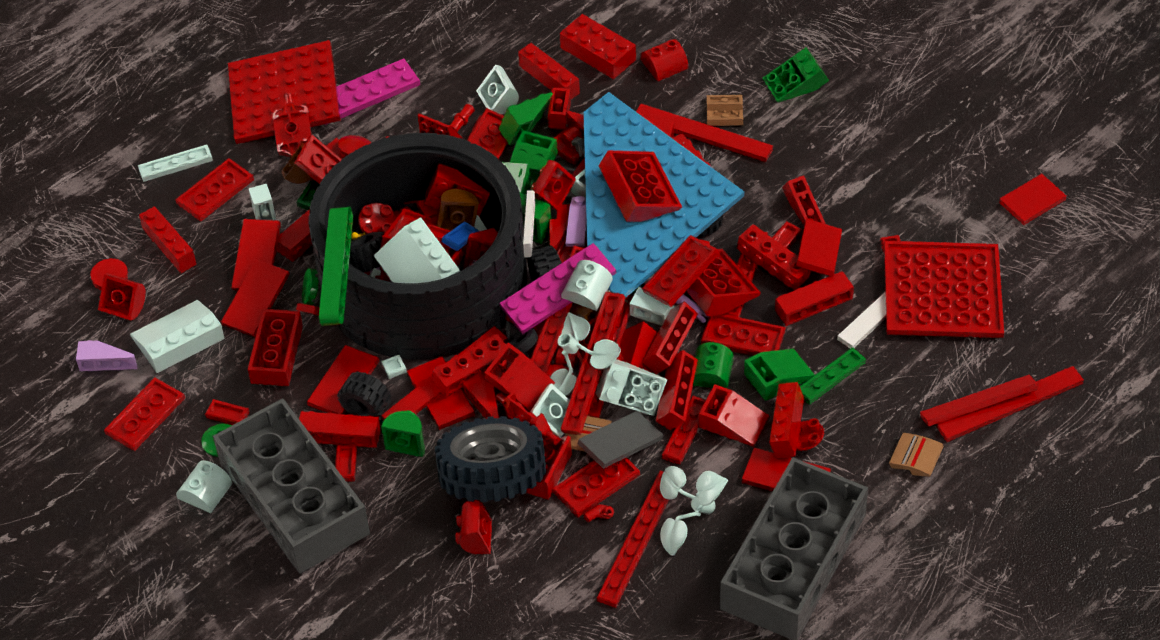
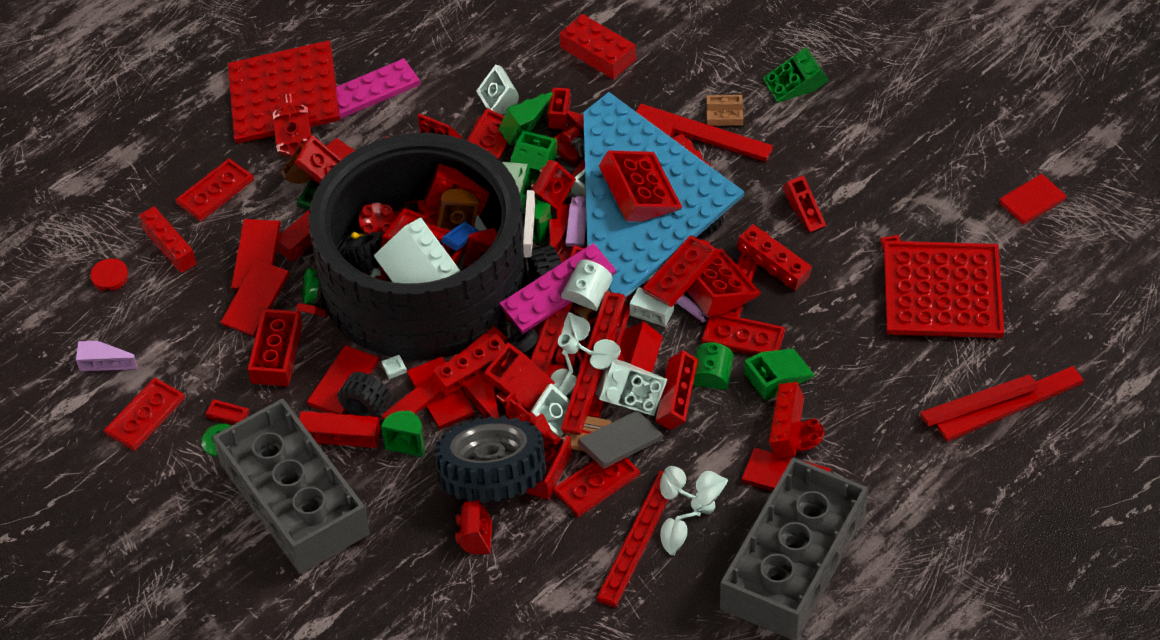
red brick [98,273,146,321] -> none
light aqua slope [130,300,225,373] -> none
light aqua tile [138,145,213,182] -> none
light aqua brick [176,461,233,513] -> none
light aqua brick [249,184,276,220] -> none
green beam [319,207,353,326] -> none
red tile [335,445,357,482] -> none
red dish [338,135,372,157] -> none
red pin [449,104,475,133] -> none
red brick [518,43,580,99] -> none
red arm [583,504,614,523] -> none
red brick [640,39,688,81] -> none
red brick [642,301,698,375] -> none
red tile [662,396,706,465] -> none
red slope [699,384,769,447] -> none
red tile [772,221,802,249] -> none
red brick [775,271,854,326] -> none
red tile [796,218,842,277] -> none
green tile [800,347,866,405] -> none
white tile [837,292,886,349] -> none
medium nougat slope [889,433,944,477] -> none

